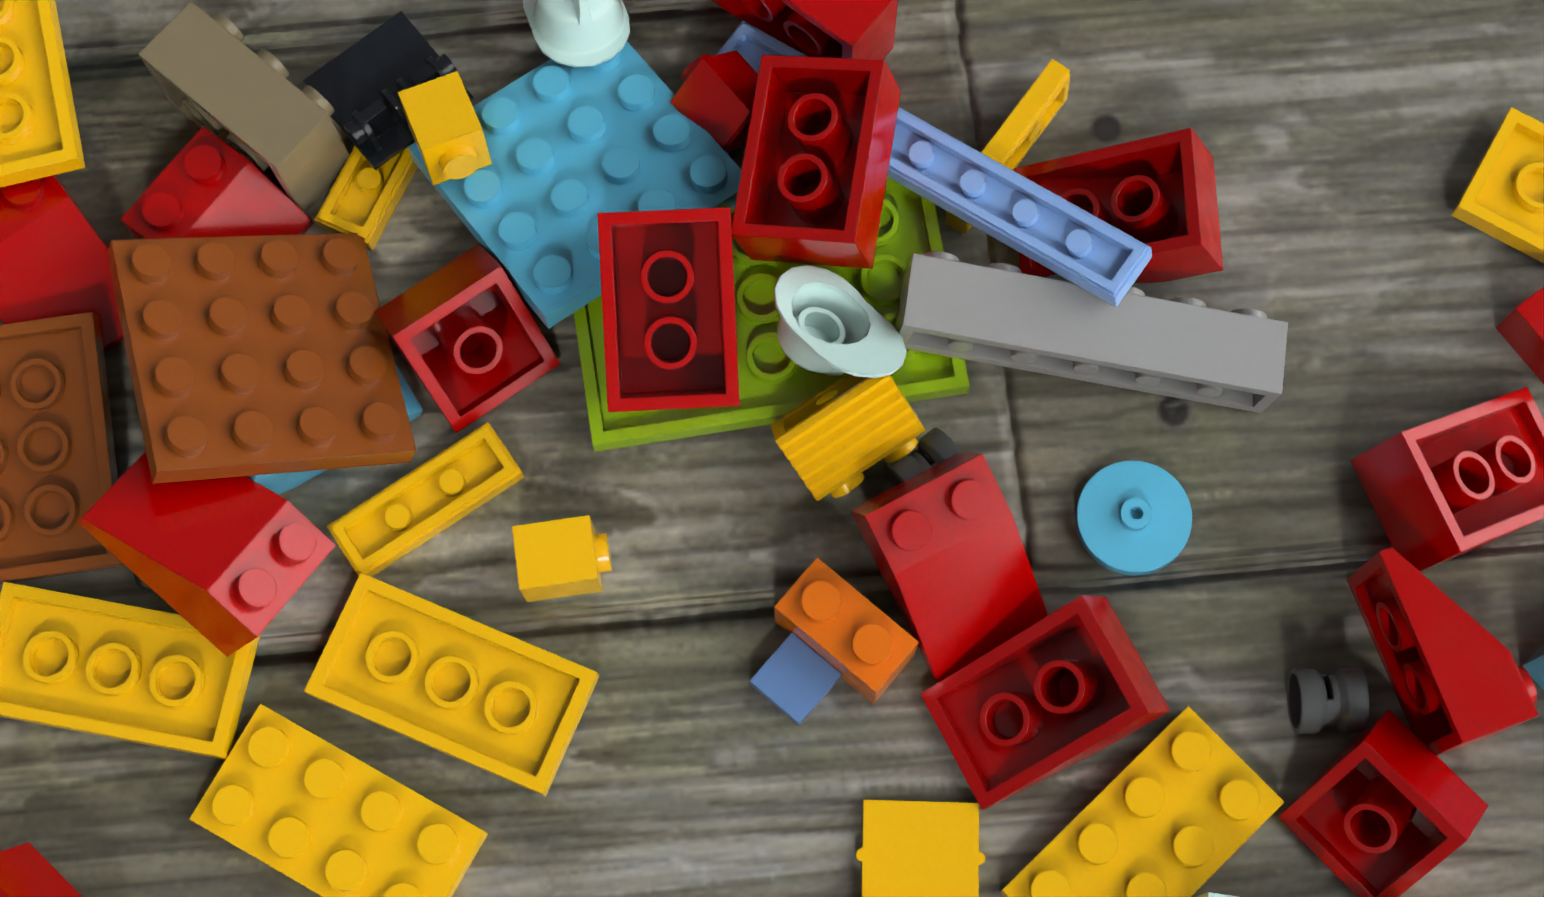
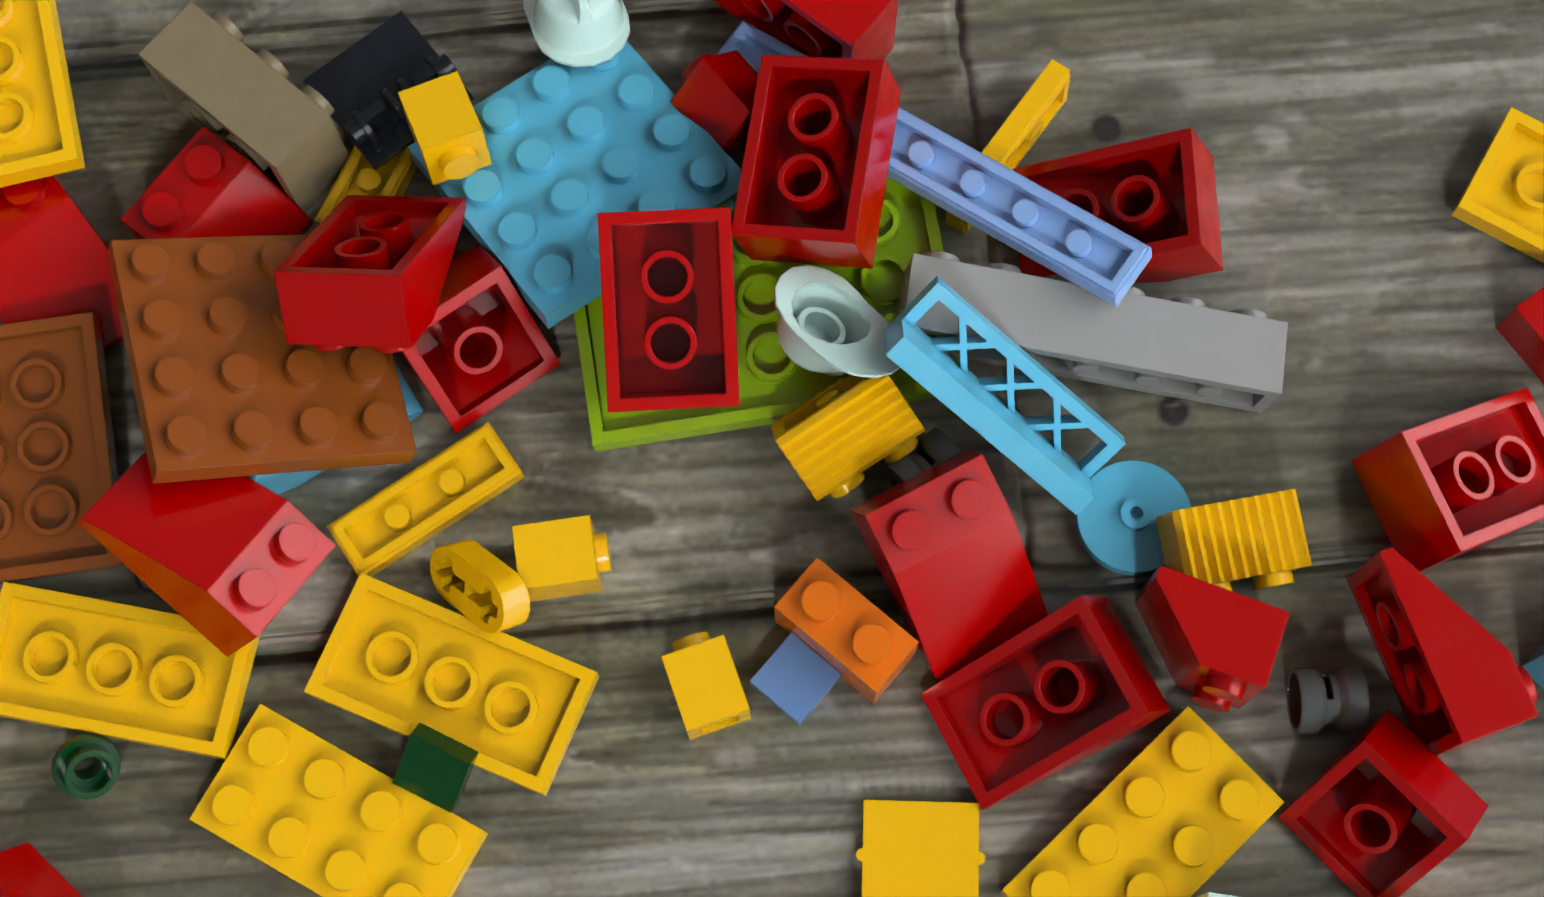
none -> dark green plate [51,733,121,799]
none -> red slope [274,195,466,353]
none -> dark green tile [393,723,479,813]
none -> yellow beam [430,539,530,633]
none -> yellow brick [661,632,751,740]
none -> medium azure fence [883,276,1126,516]
none -> red slope [1136,565,1290,712]
none -> yellow brick [1155,489,1312,591]

